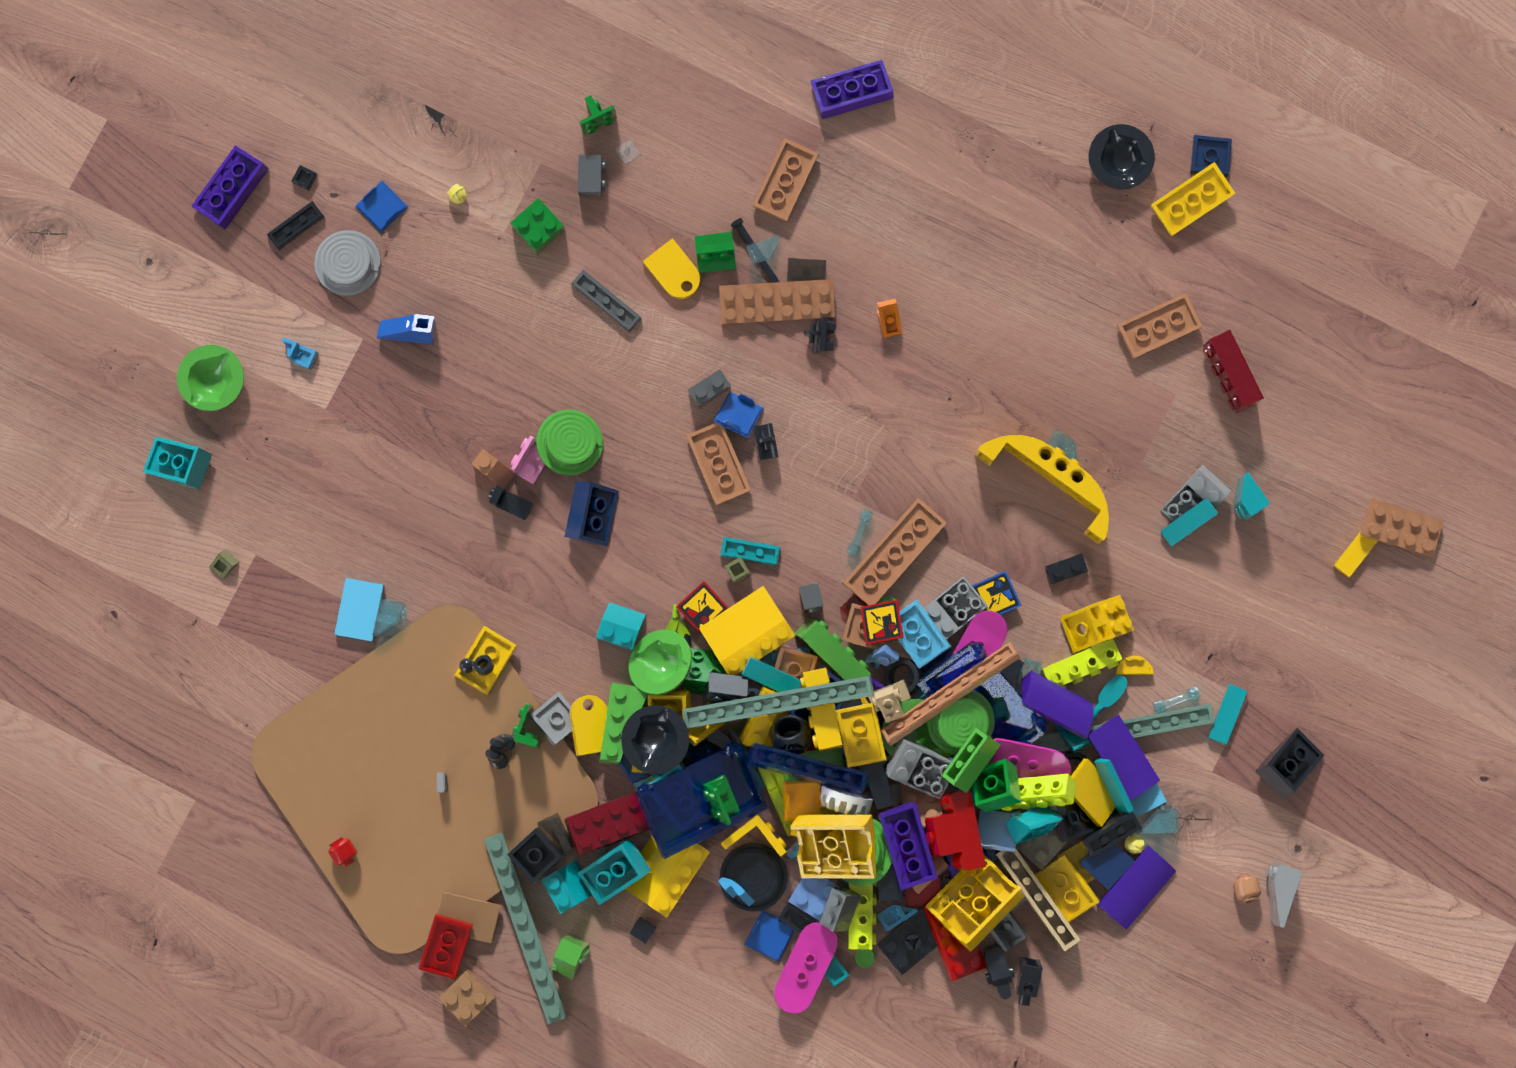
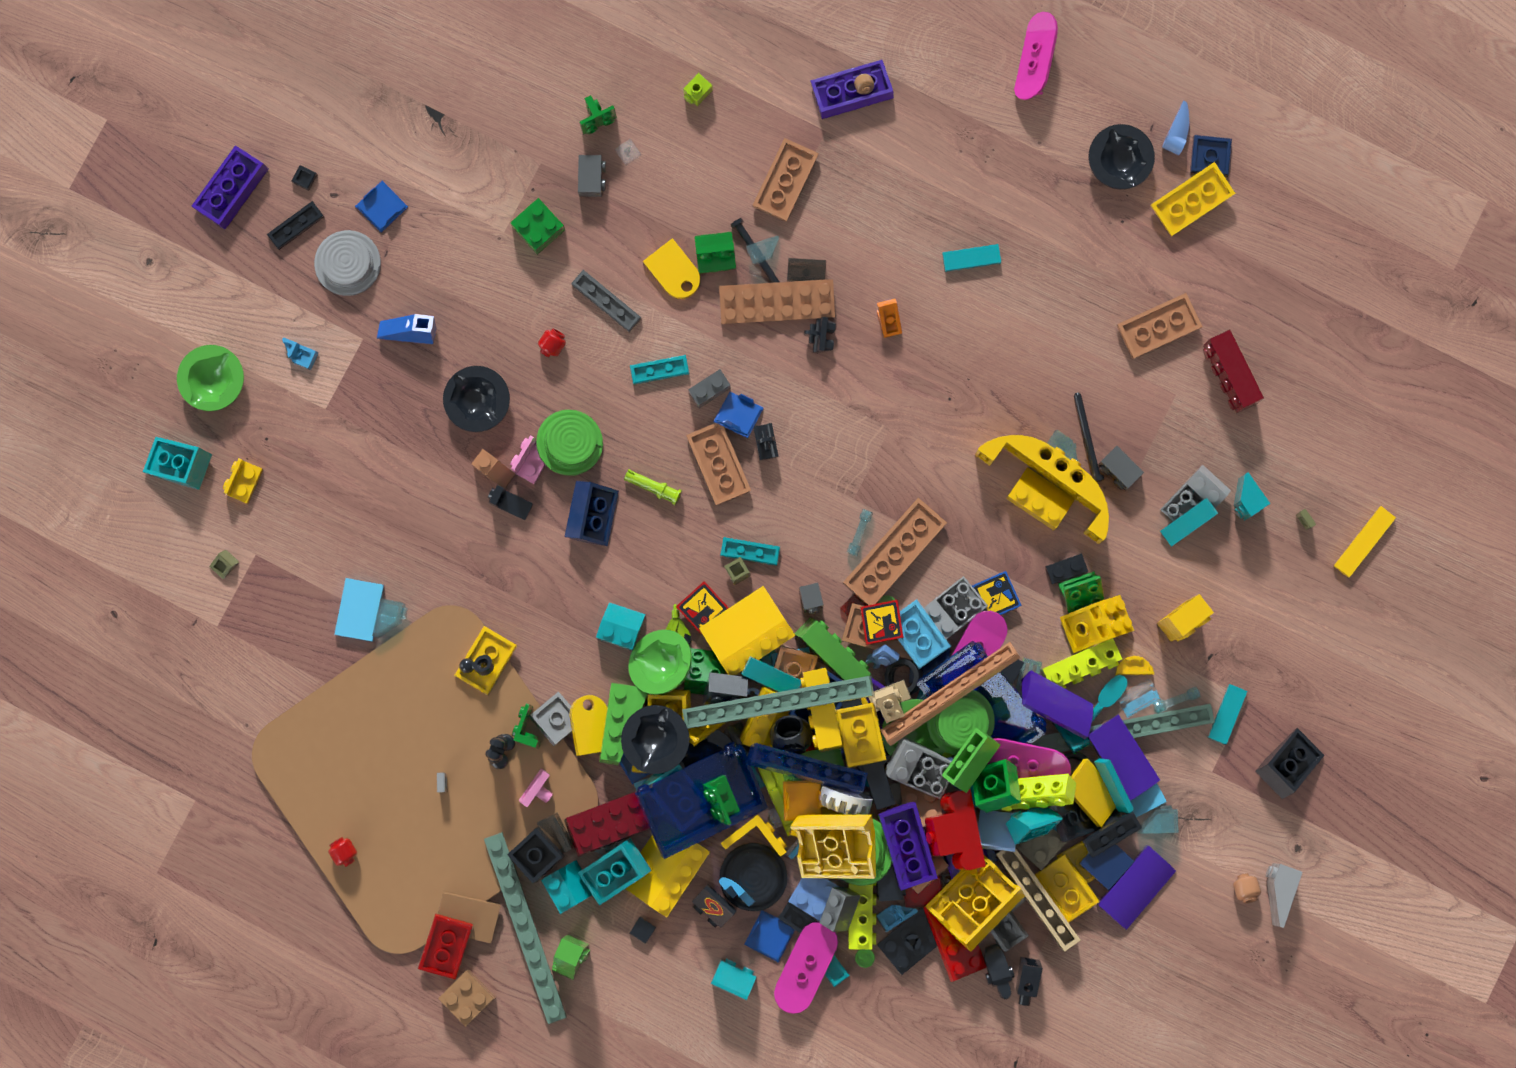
light yellow plate [447,184,467,204] -> none
light yellow plate [1125,835,1145,854] -> none
nougat plate [1360,498,1444,557] -> none
none -> yellow bracket [223,458,263,504]
none -> black piece [443,366,510,432]
none -> bright pink tile [519,769,553,807]
none -> red head [538,328,566,358]
none -> lime pin [624,469,682,506]
none -> teal tile [630,355,689,385]
none -> lime brick [683,73,713,106]
none -> black slope [692,884,737,928]
none -> teal slope [711,958,757,1000]
none -> clear tile [768,808,782,828]
none -> medium nougat piece [854,74,874,95]
none -> teal tile [942,244,1001,272]
none -> yellow slope [1006,467,1075,530]
none -> dark pink piece [1014,12,1058,100]
none -> green bracket [1058,571,1104,613]
none -> black bar [1074,392,1104,482]
none -> dark grey brick [1099,446,1144,491]
none -> clear slope [1117,679,1161,718]
none -> yellow brick [1157,594,1214,642]
none -> medium blue piece [1162,100,1190,155]
none -> olive tile [1296,509,1316,530]

